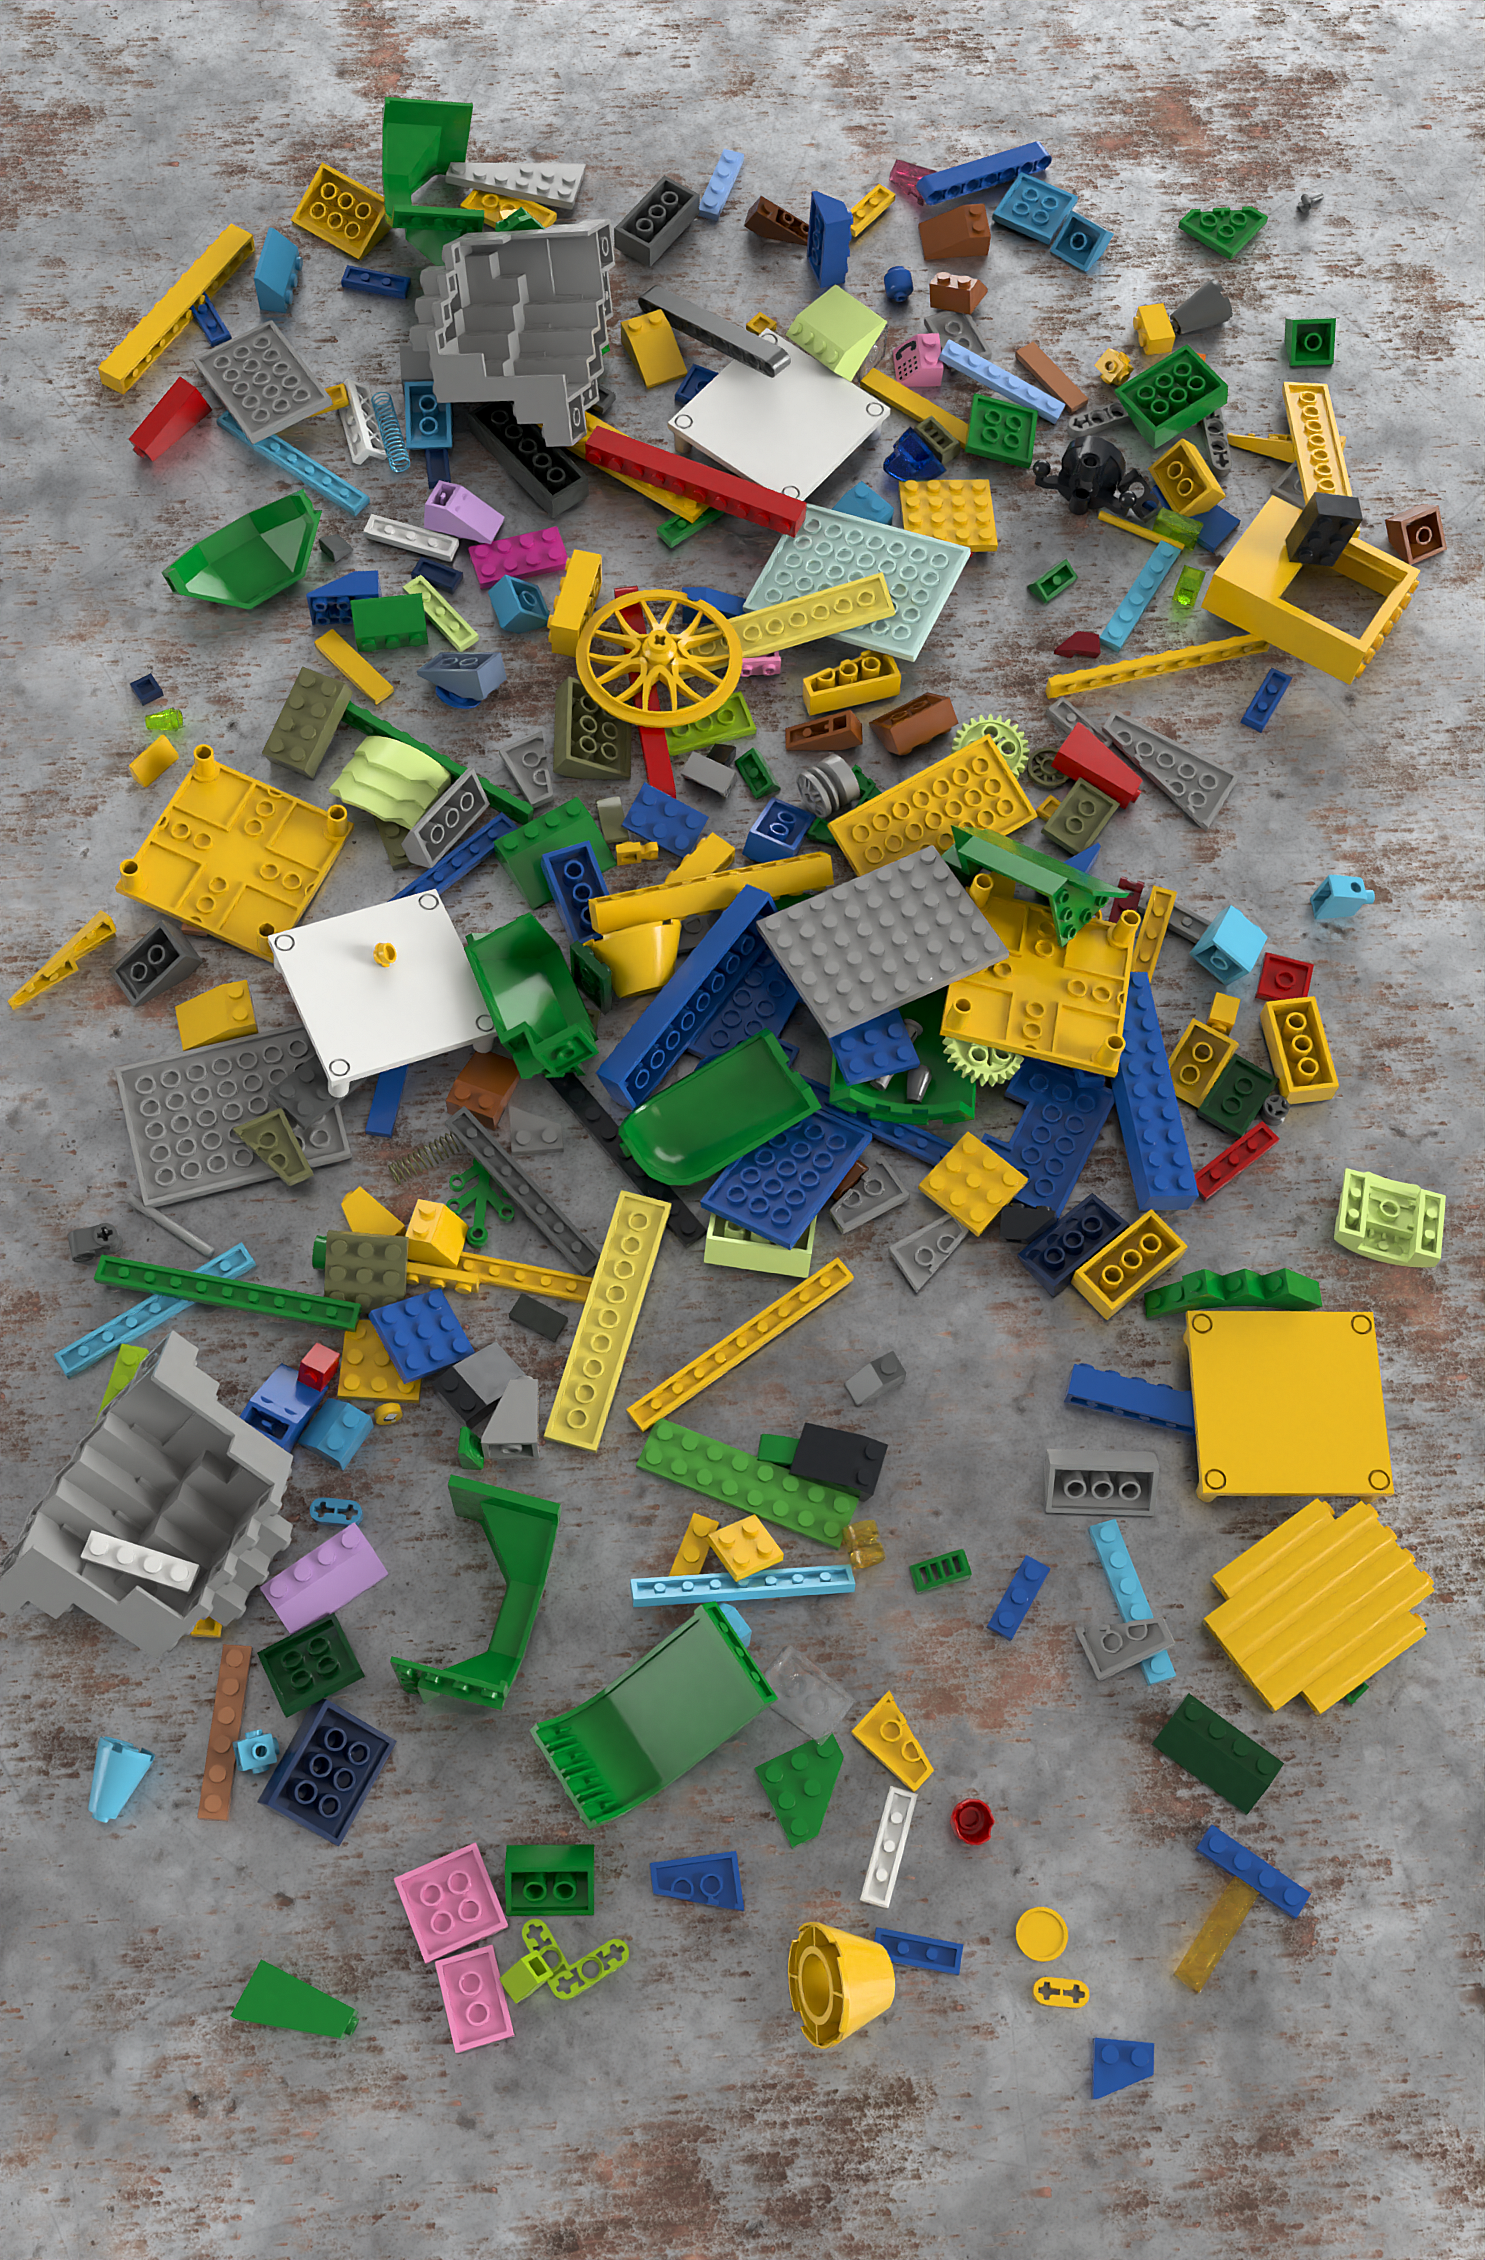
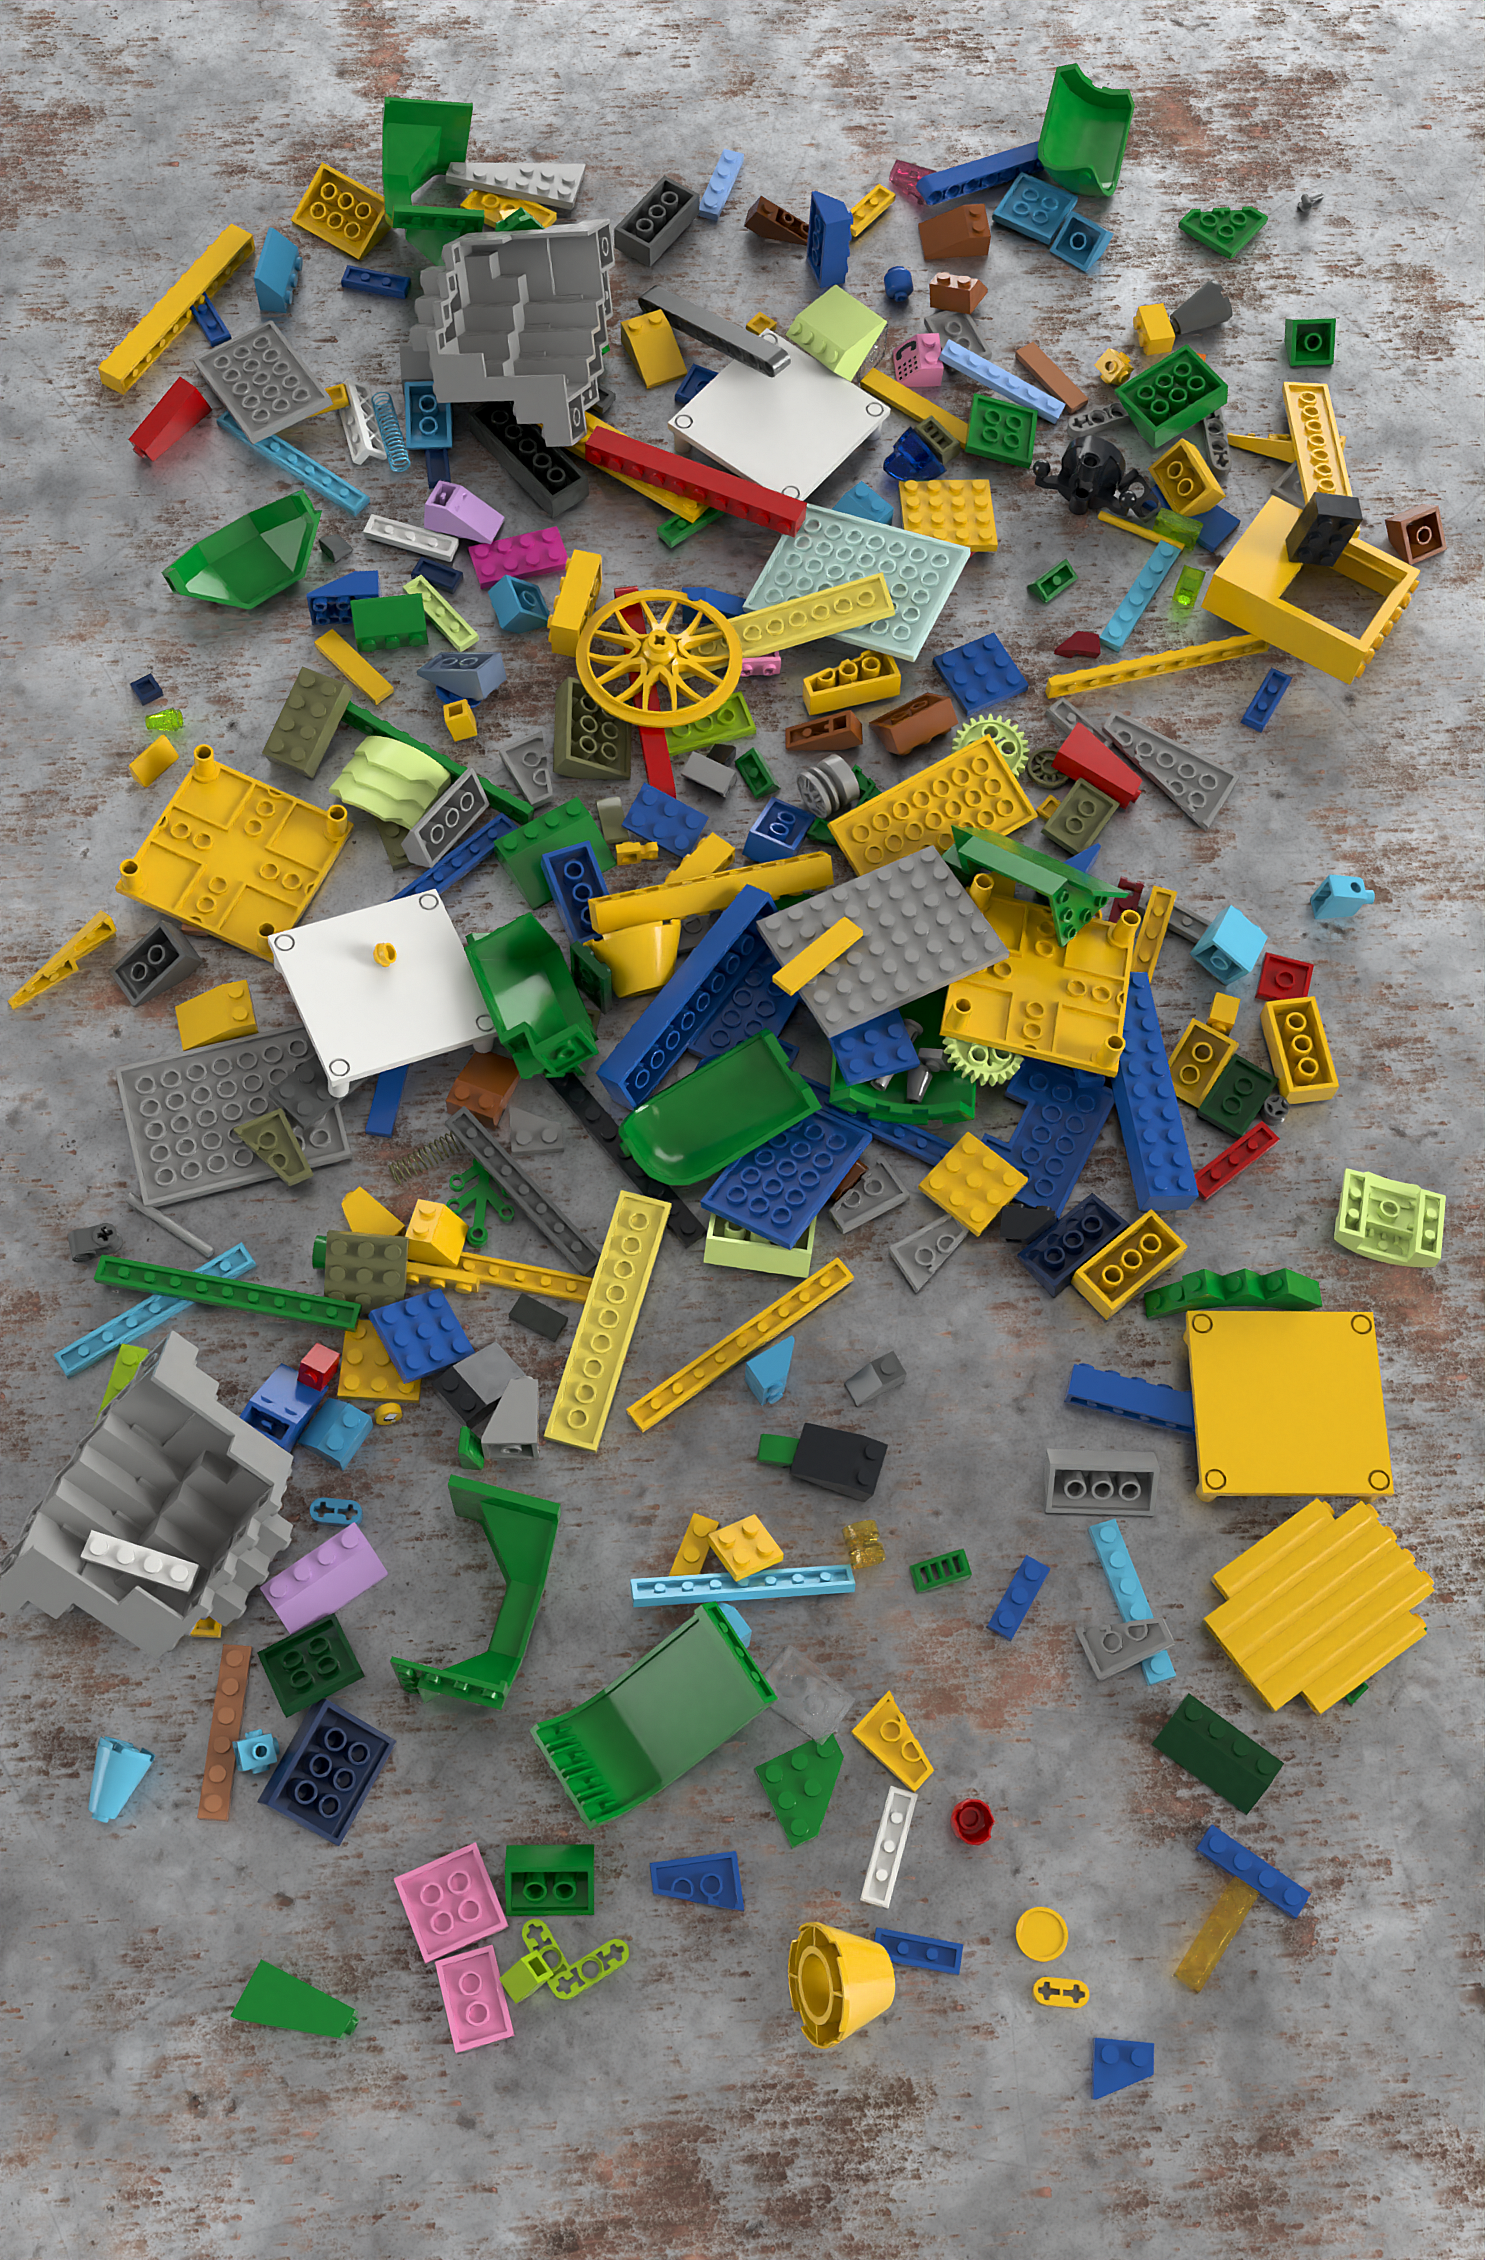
bright green plate [636,1418,859,1551] -> none
none -> yellow brick [443,699,477,742]
none -> dark azure slope [744,1335,795,1406]
none -> yellow tile [772,916,863,996]
none -> light grey plate [918,1048,952,1072]
none -> blue plate [932,632,1029,716]
none -> green panel [1038,63,1135,198]

